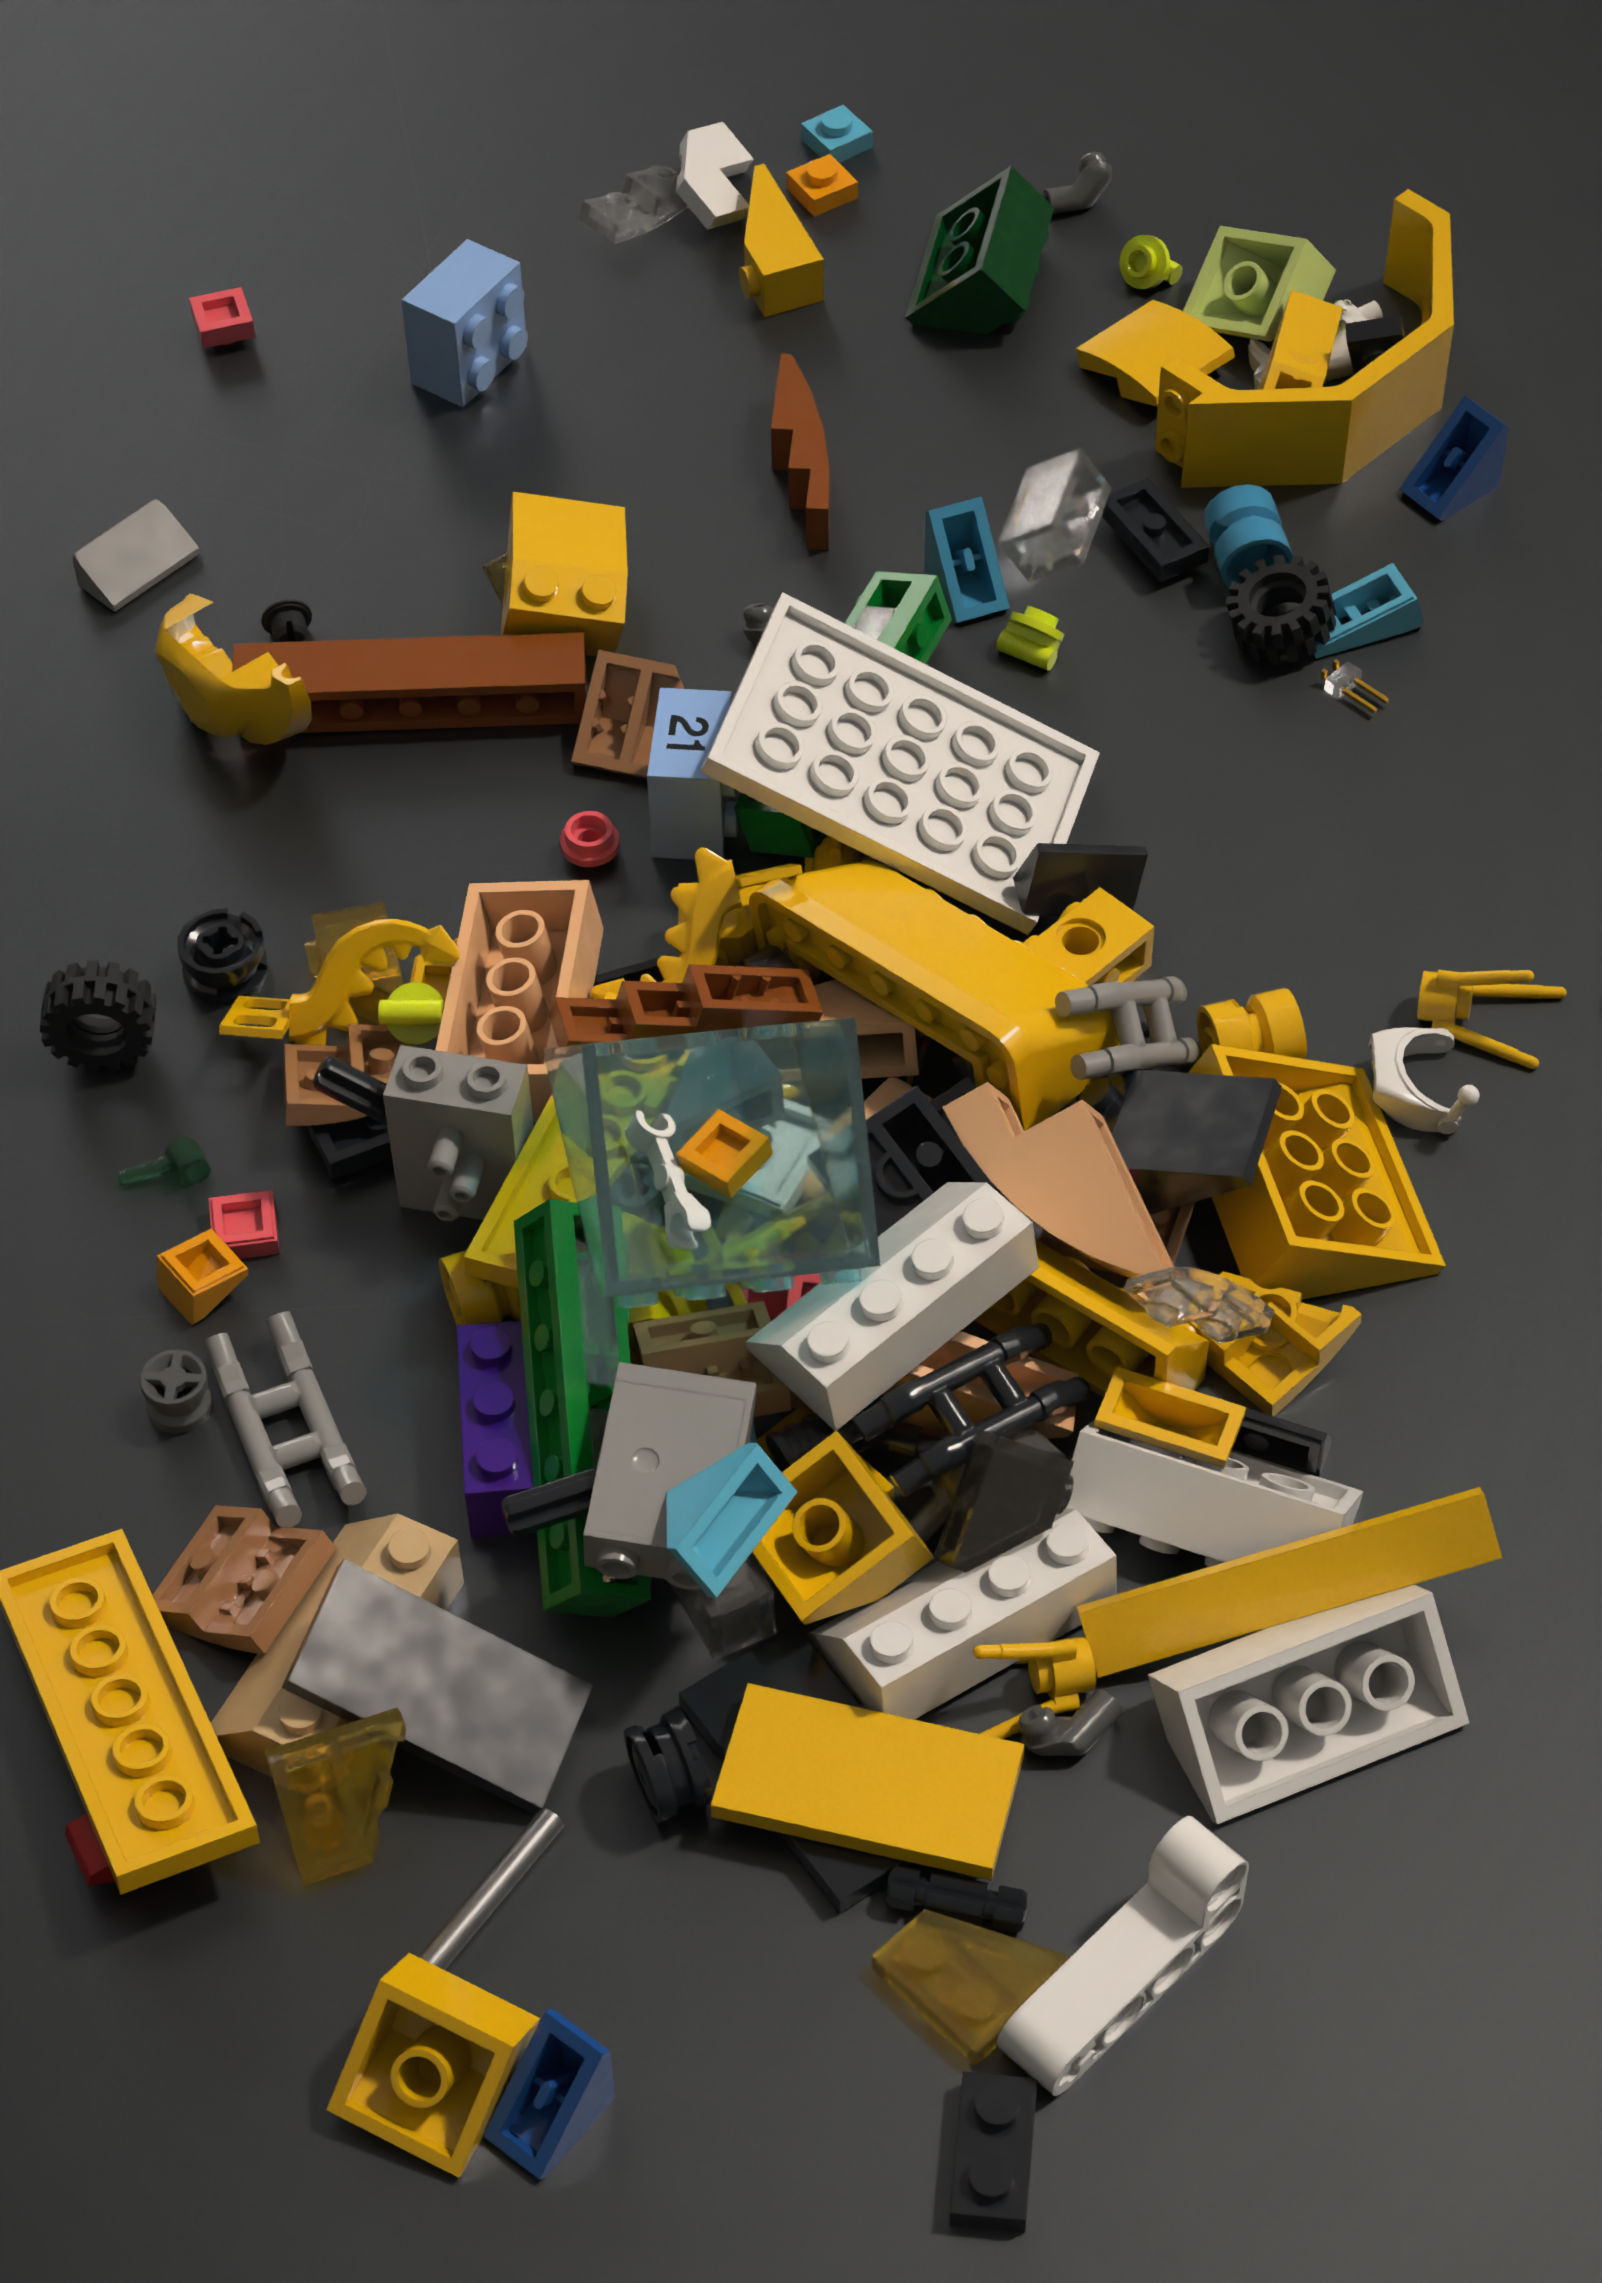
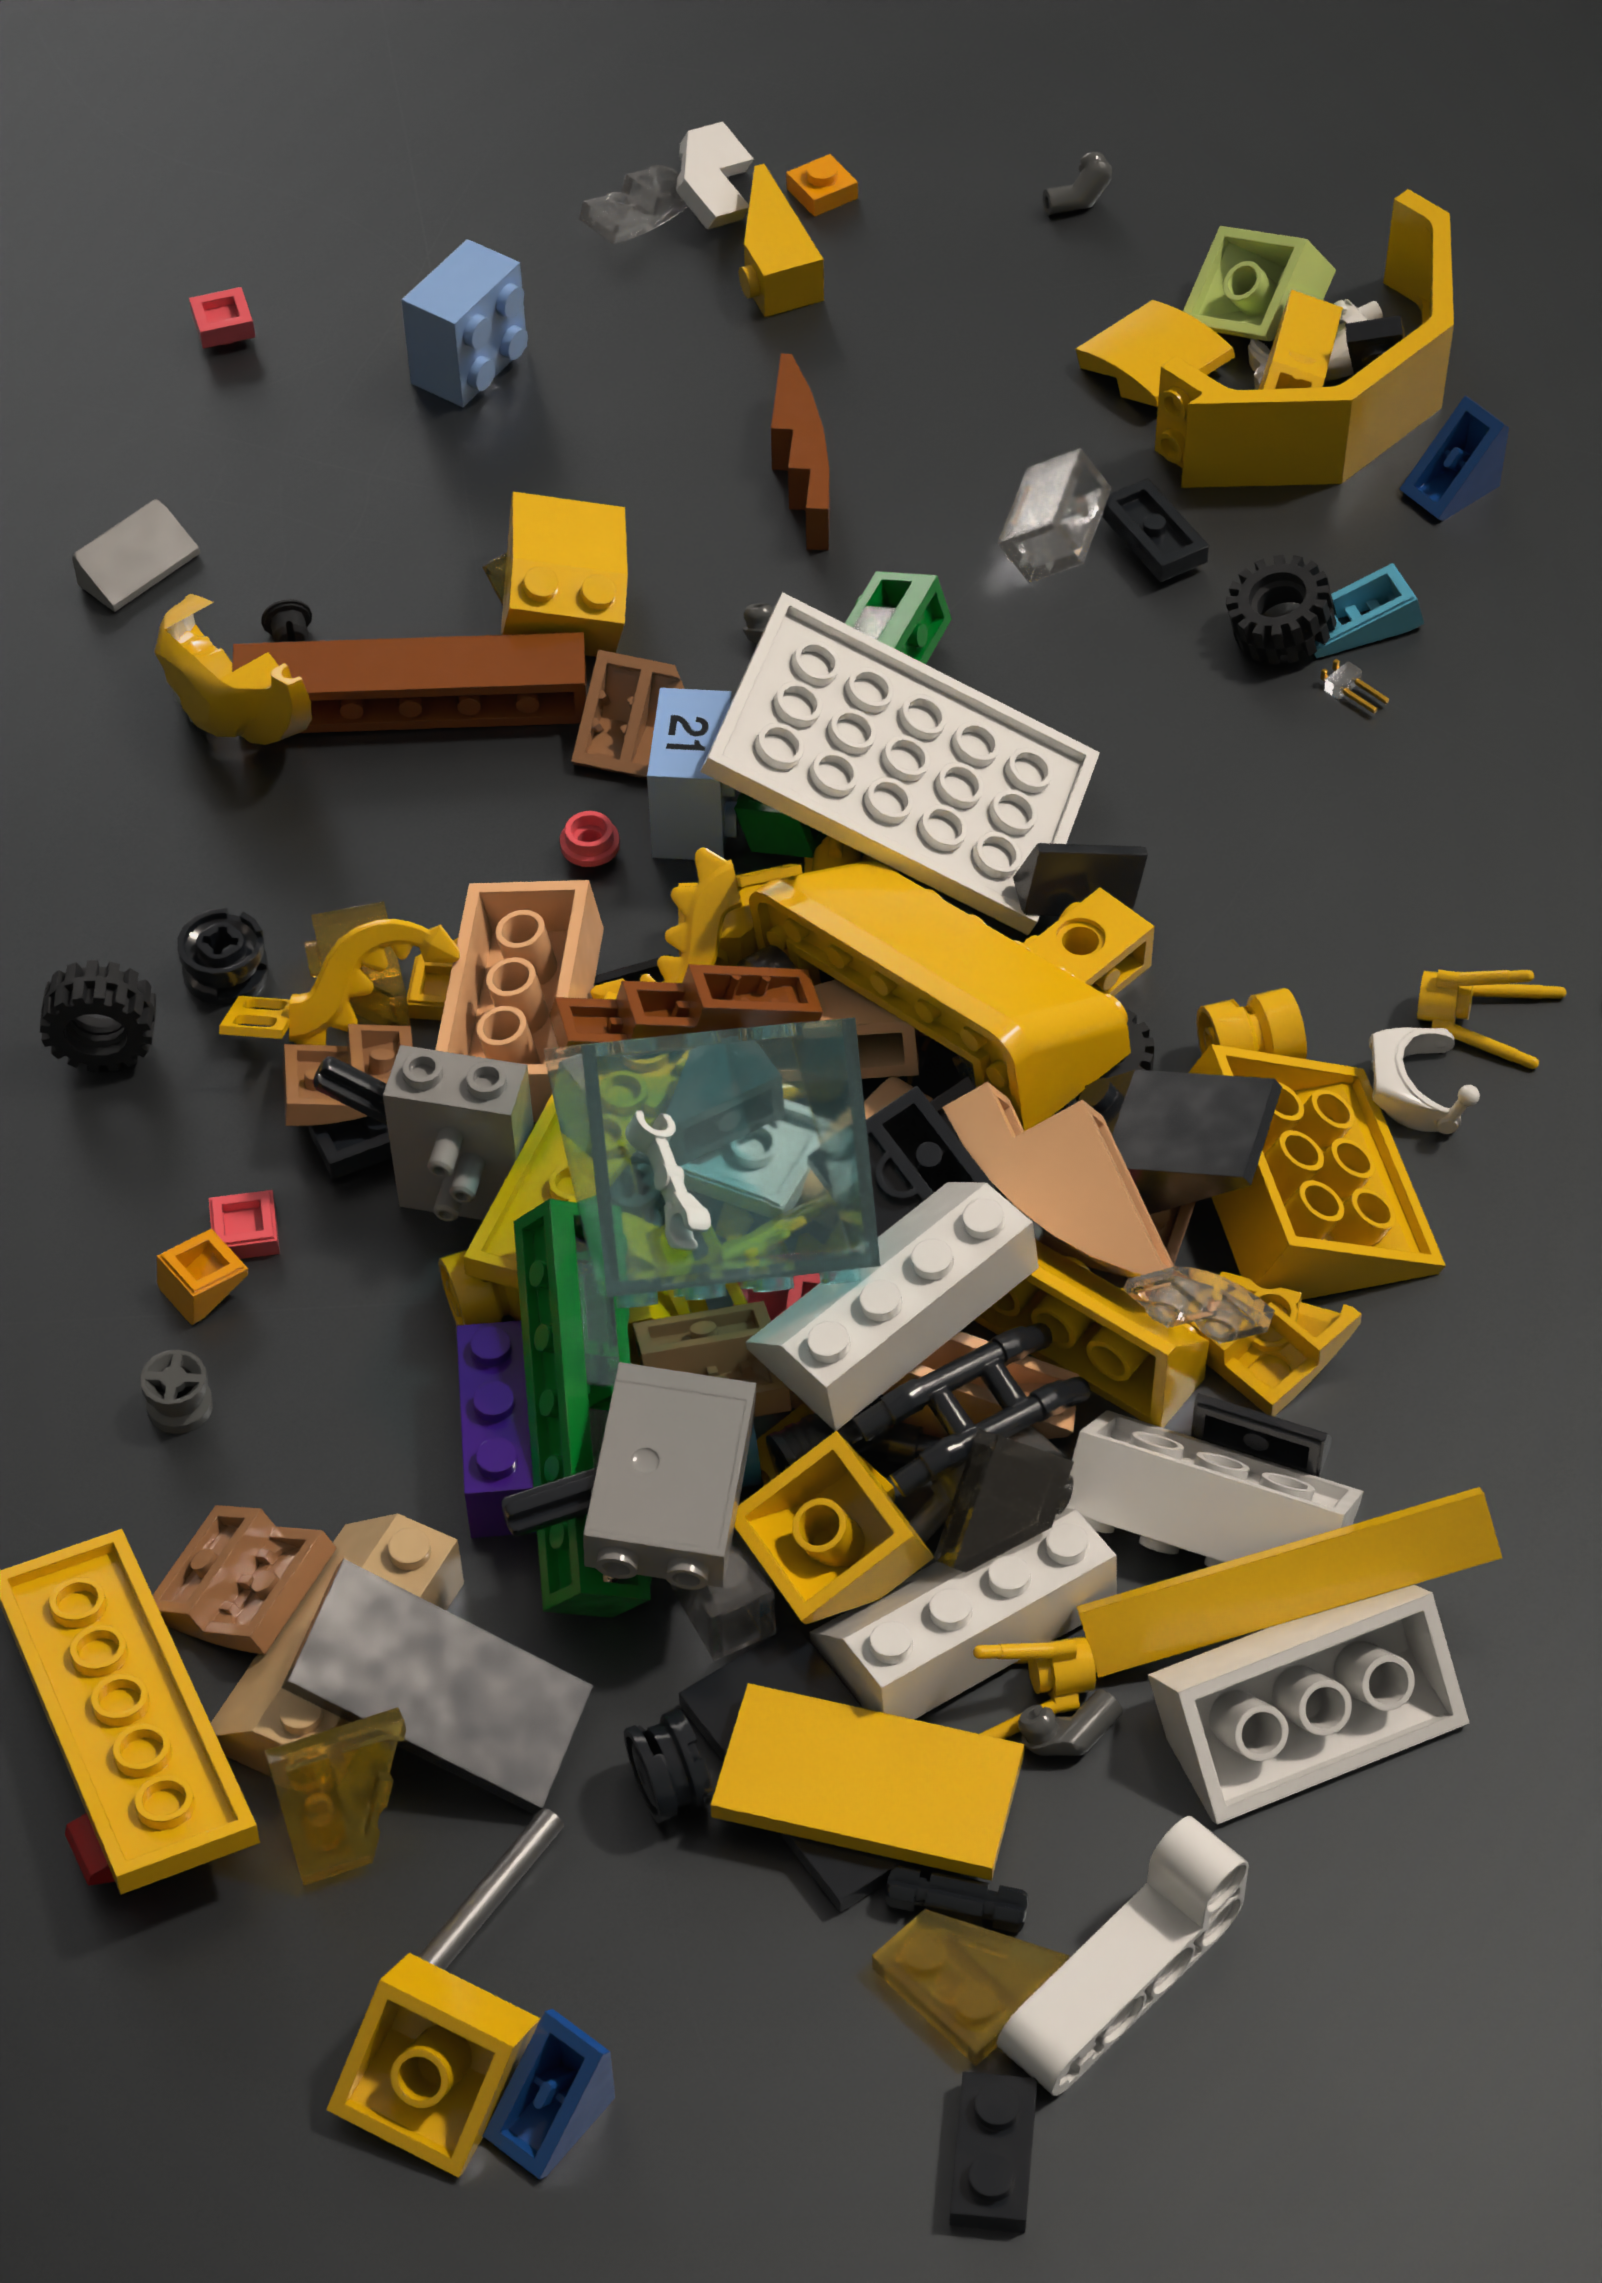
clear green hand [116,1136,211,1186] -> none
light grey piece [203,1311,366,1528] -> none
neon yellow plate [378,982,445,1045] -> none
medium azure slope [666,1443,797,1598] -> none
light orange plate [676,1109,773,1198] -> none
medium azure plate [801,105,873,163] -> none
dark green slope [905,166,1054,335] -> none
dark azure slope [924,496,1010,623] -> none
neon yellow plate [996,606,1065,671] -> none
light grey piece [1055,976,1202,1080] -> none
yellow slope [1094,1366,1246,1468] -> none
neon yellow plate [1119,235,1183,289] -> none
dark azure wheel [1203,484,1293,587] -> none

